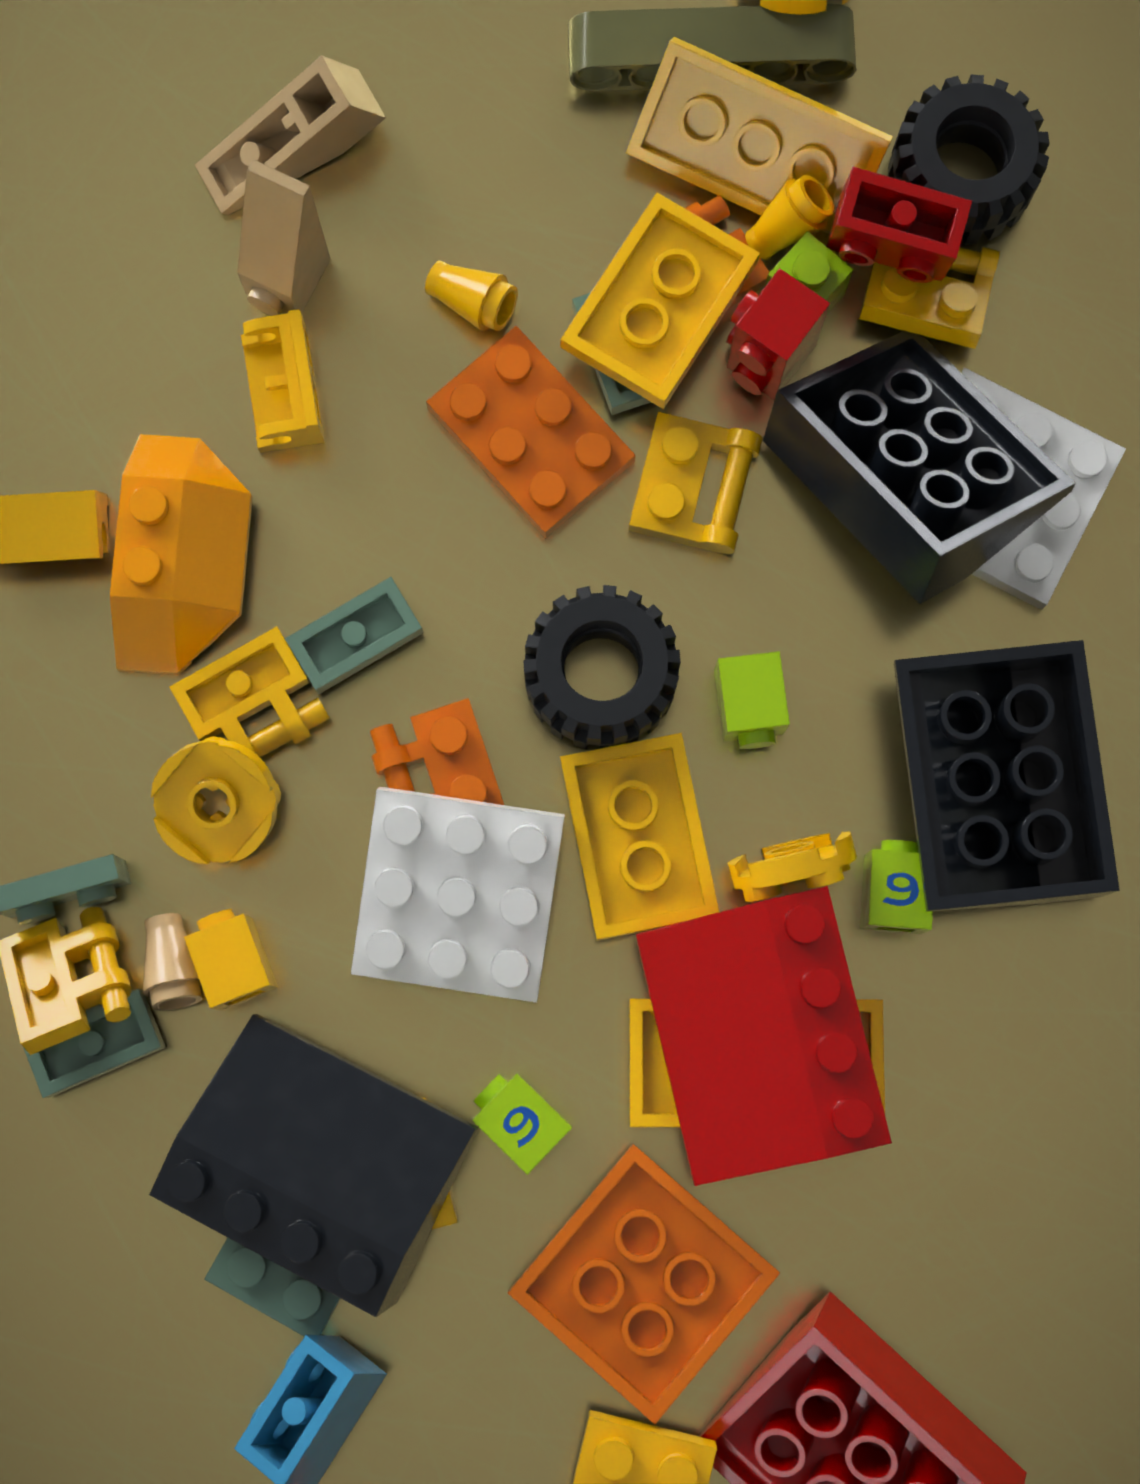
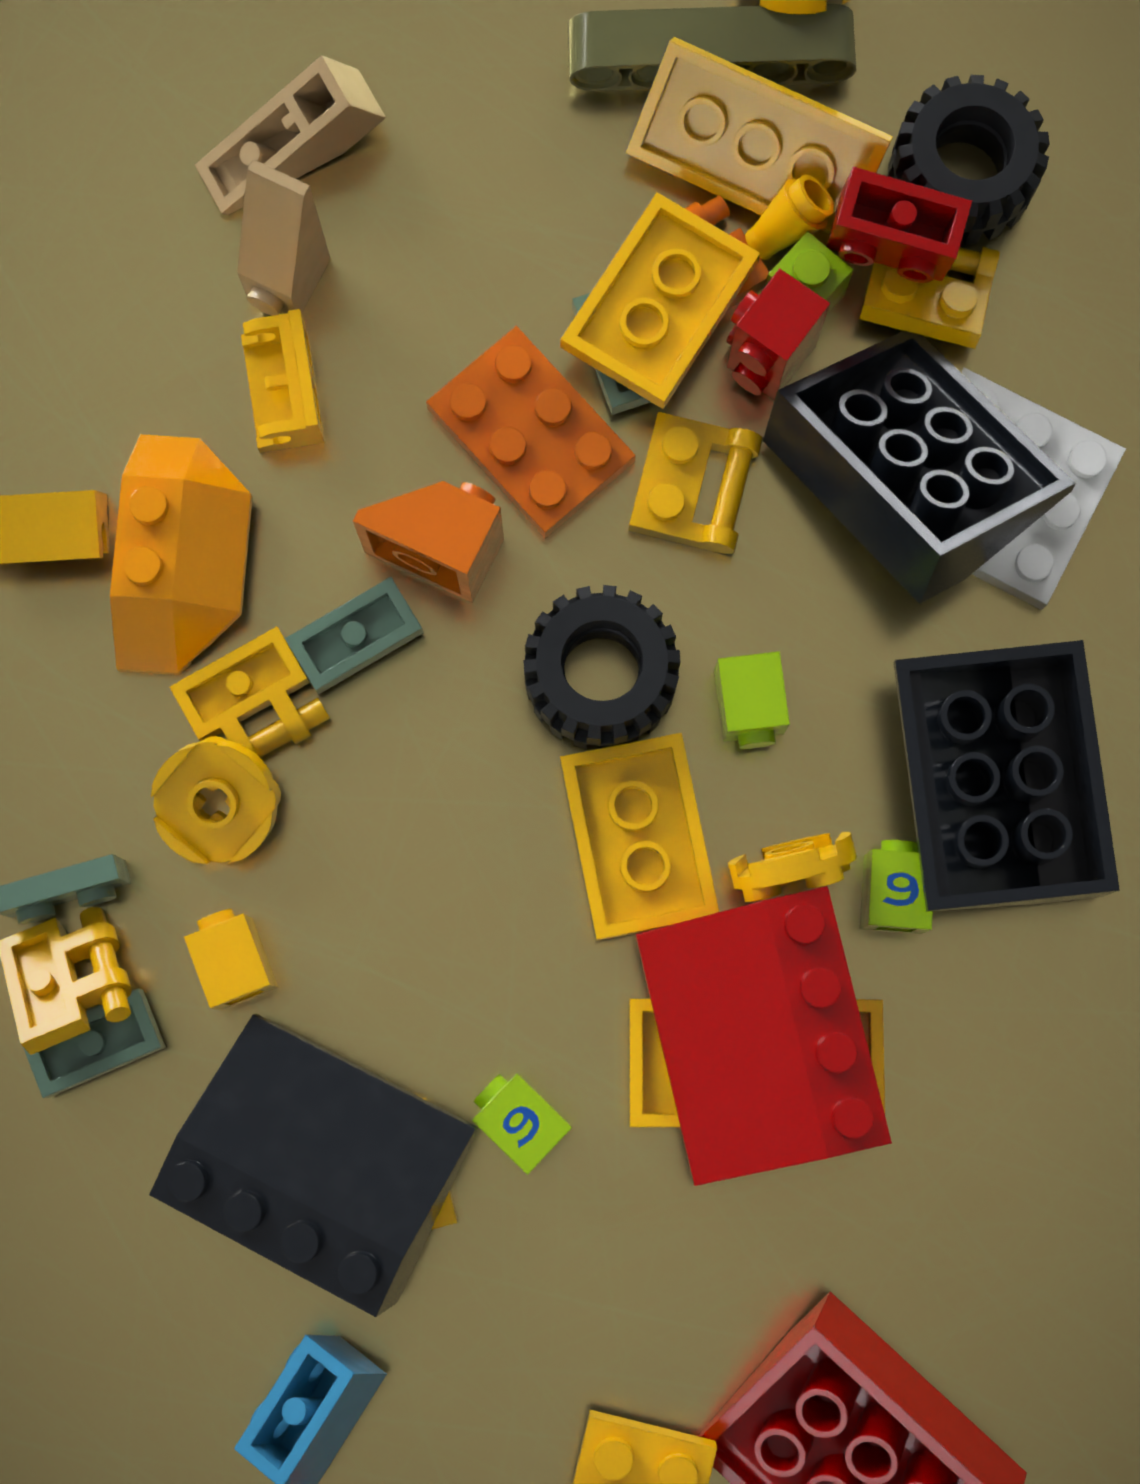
tan cone [143,913,202,1011] -> none
sand green plate [204,1237,341,1337] -> none
white plate [351,787,565,1003] -> none
orange plate [370,698,504,805] -> none
yellow cone [425,261,518,331] -> none
orange plate [508,1144,780,1425] -> none
none -> orange slope [353,481,504,603]

